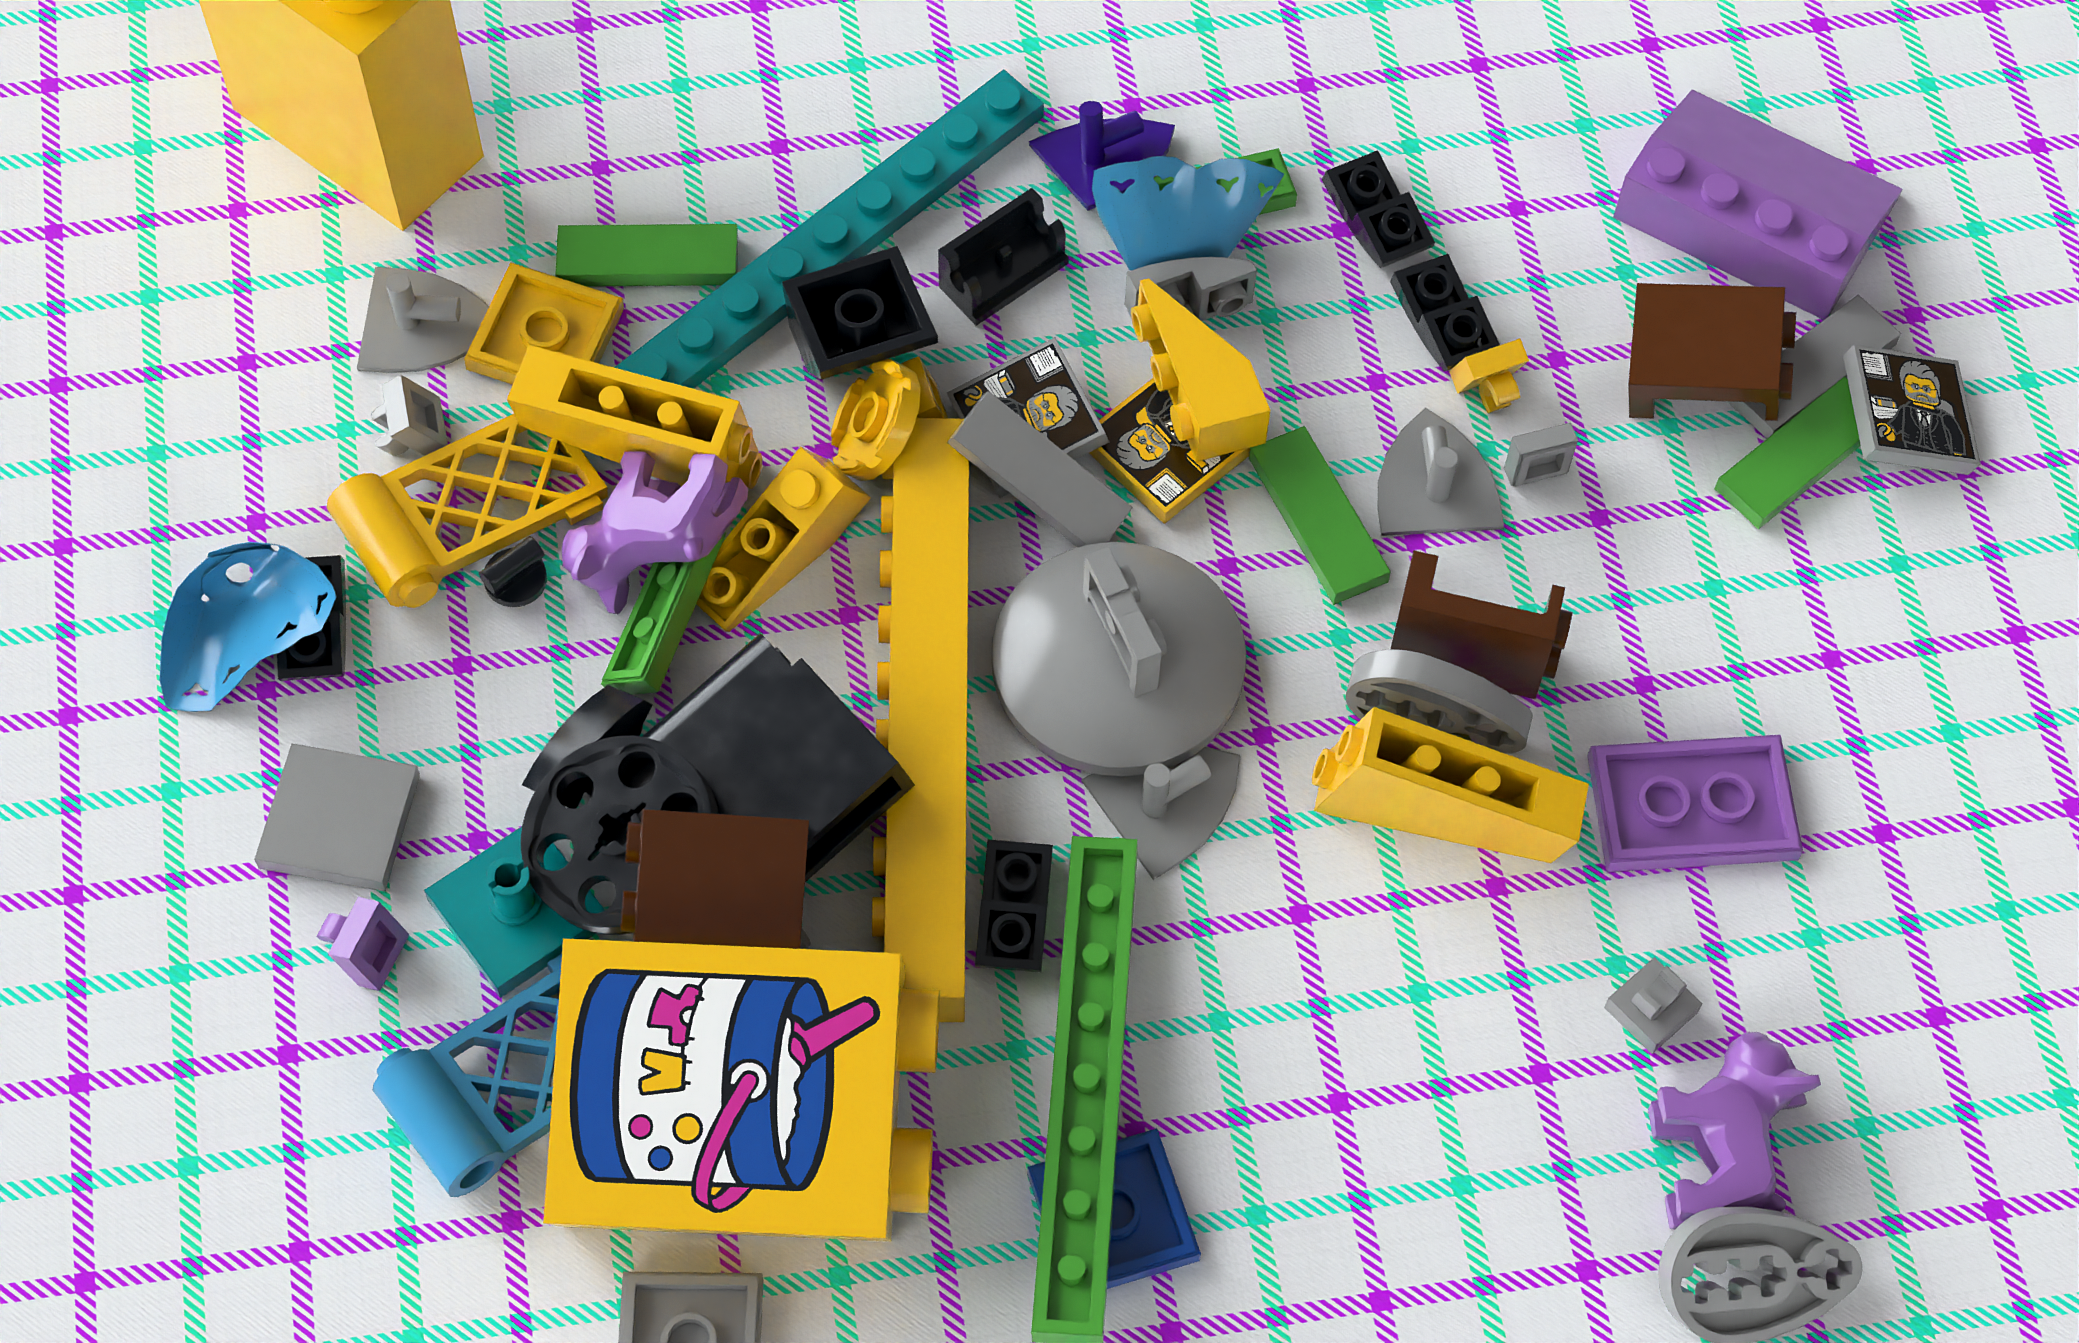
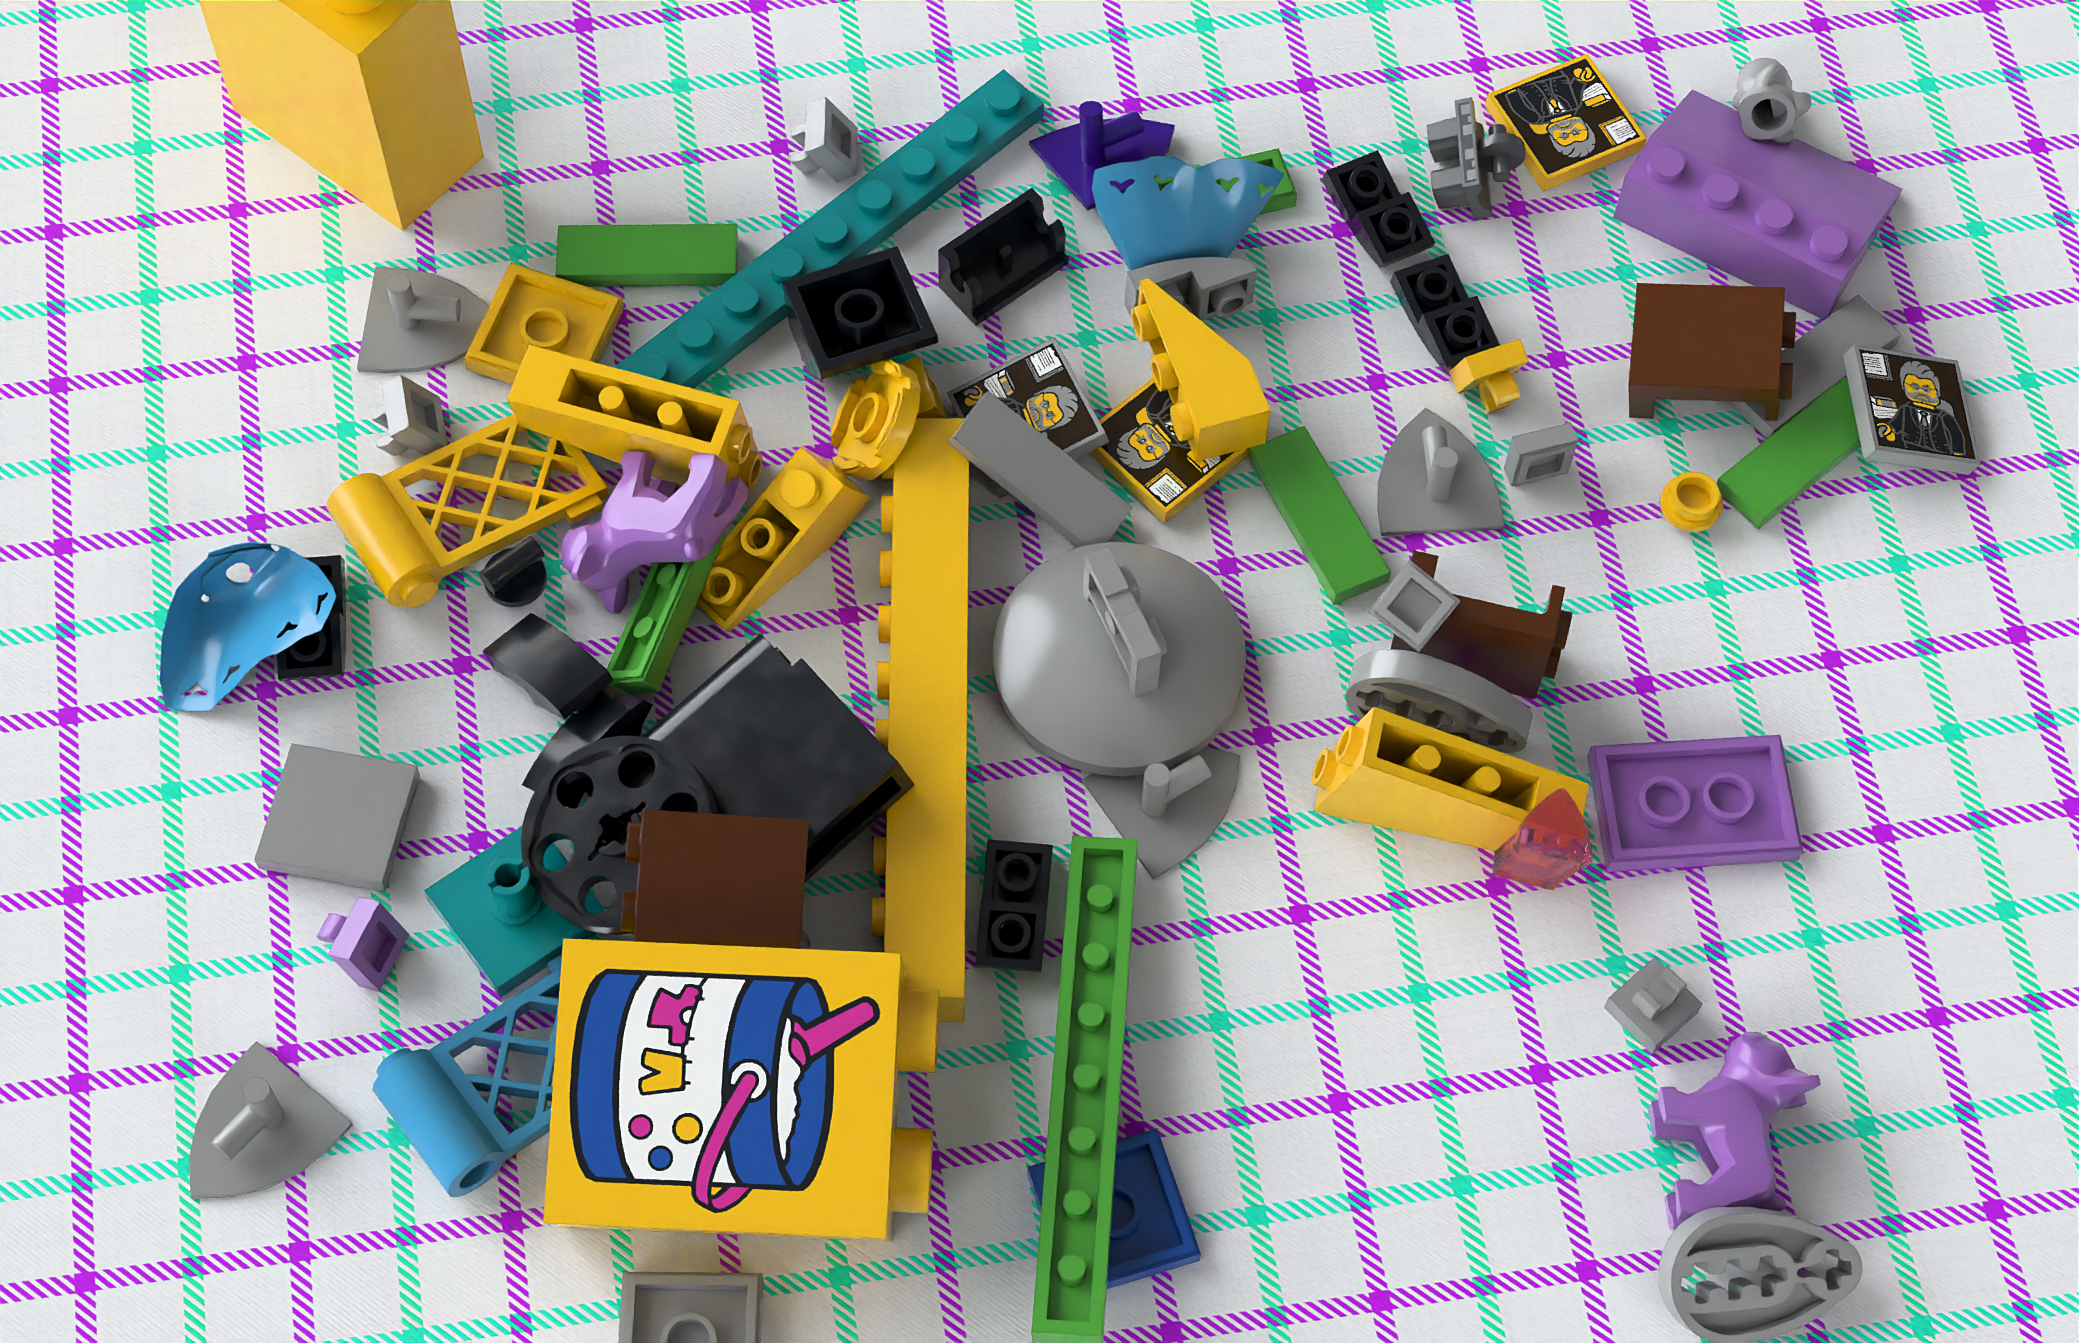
none -> light grey shield [189,1041,353,1199]
none -> black slope [482,613,614,720]
none -> light grey tile [790,97,858,182]
none -> light grey tile [1368,560,1460,653]
none -> dark grey hips [1427,97,1525,220]
none -> tile [1485,54,1647,192]
none -> clear pink tile [1492,788,1592,891]
none -> yellow plate [1660,472,1723,532]
none -> light grey animal [1732,58,1812,144]

